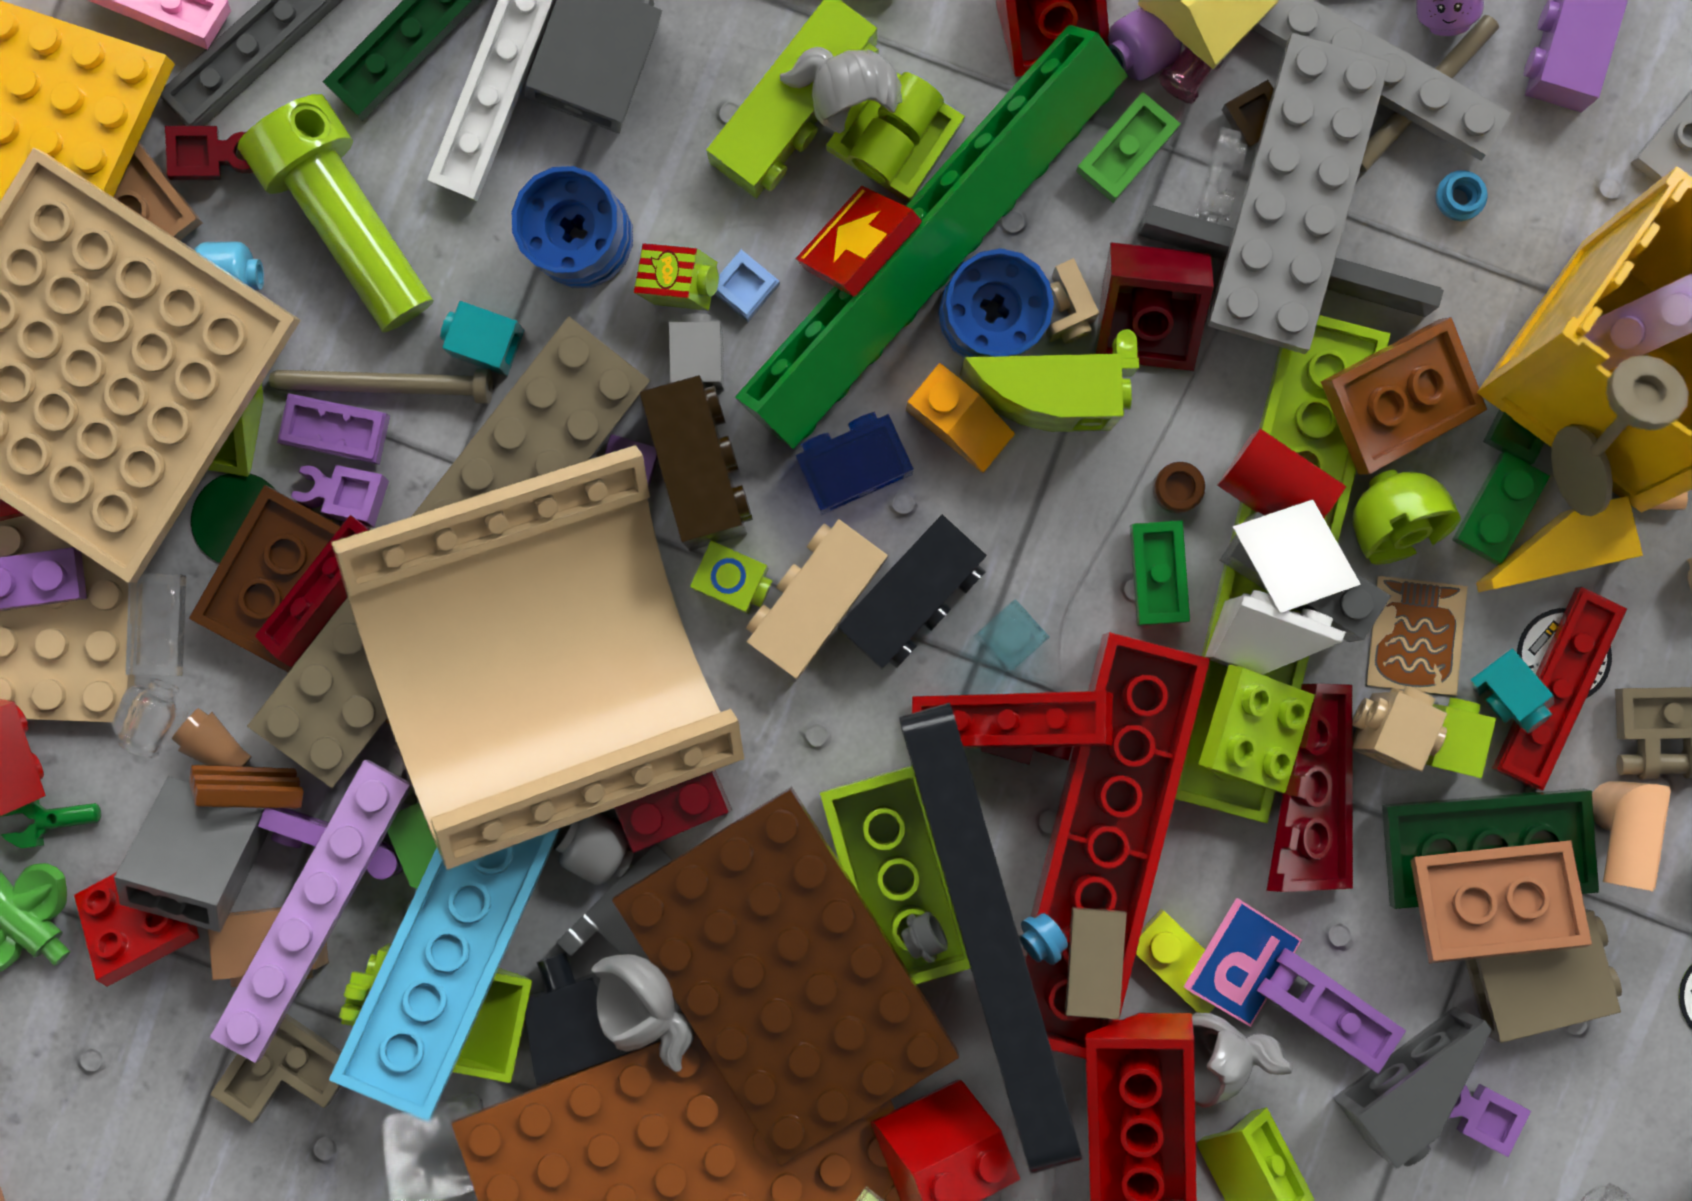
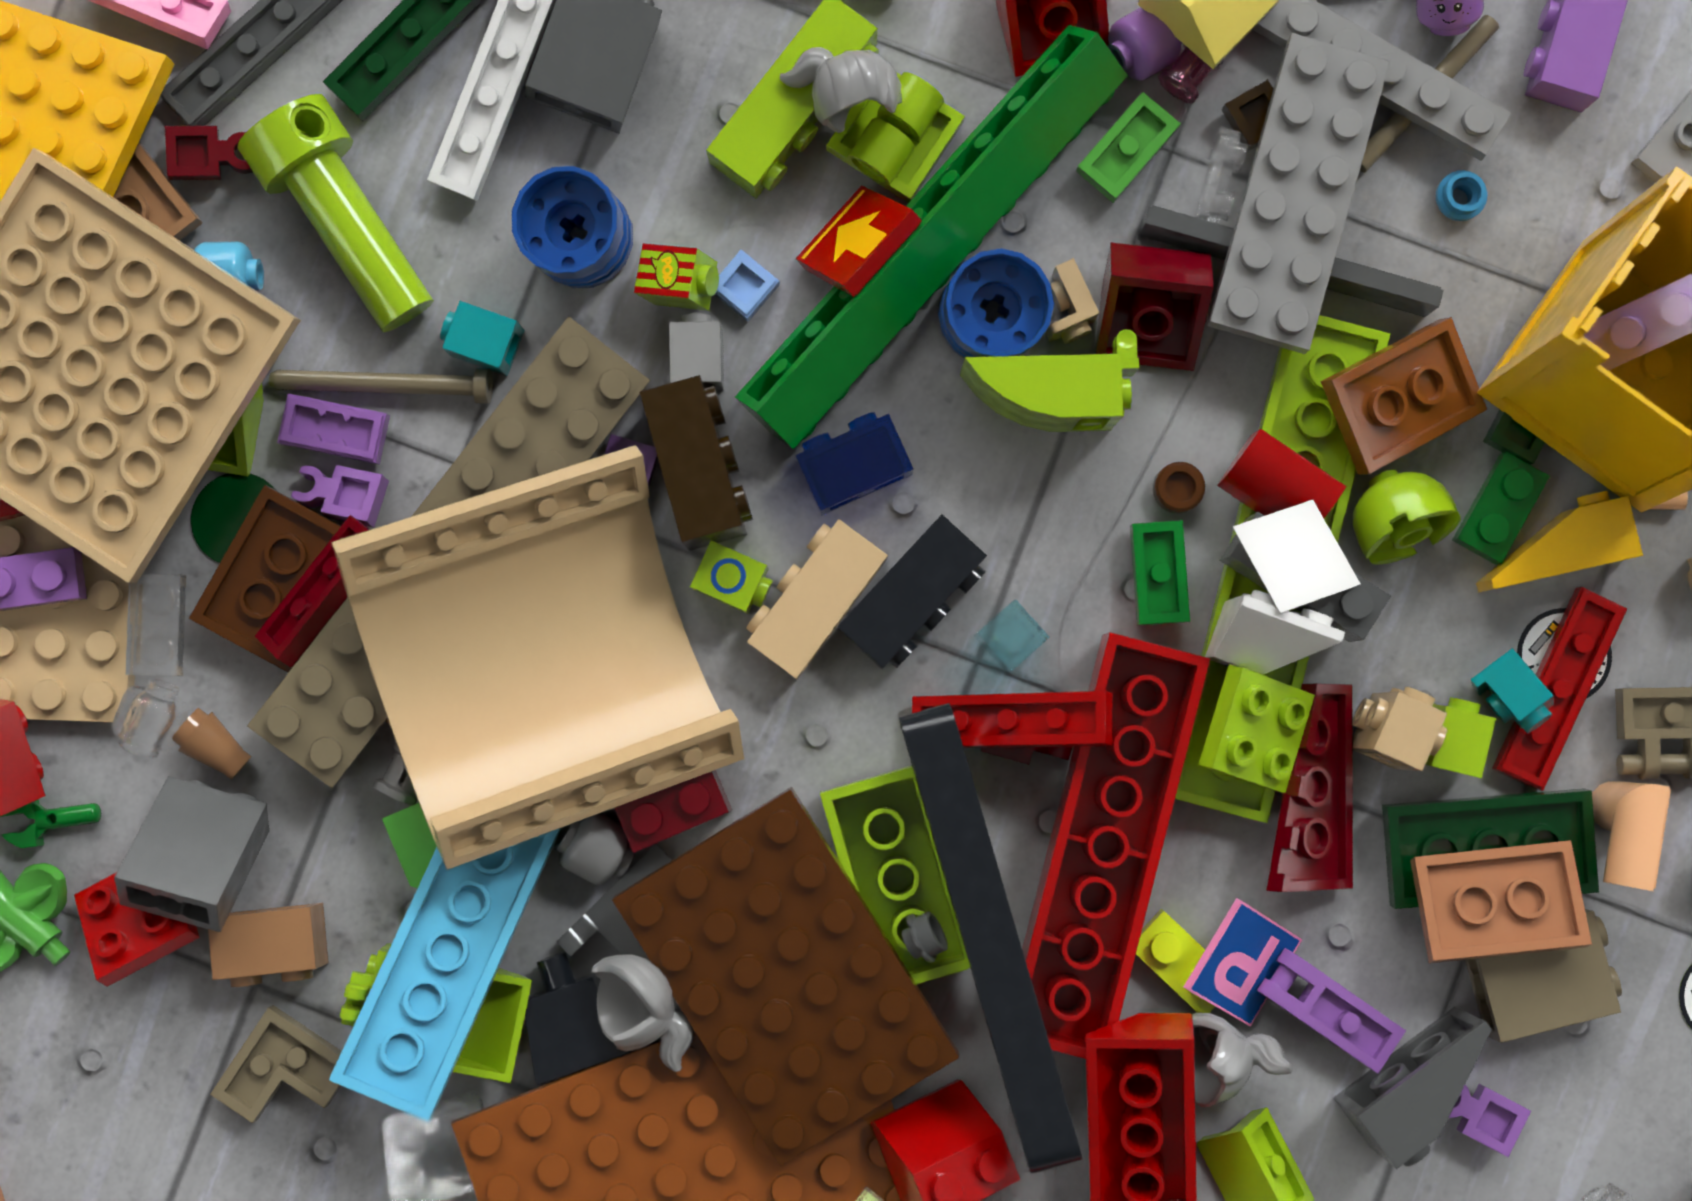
dark orange tile [189,765,304,809] -> none
lavender plate [210,760,412,1063] -> none
medium lavender plate [258,808,404,879] -> none
light orange slope [906,363,1015,473] -> none
dark azure plate [1020,913,1068,965] -> none
dark tan tile [1065,907,1126,1019] -> none
sticker [1367,576,1468,696] -> none
dark tan piece [1551,355,1688,516] -> none

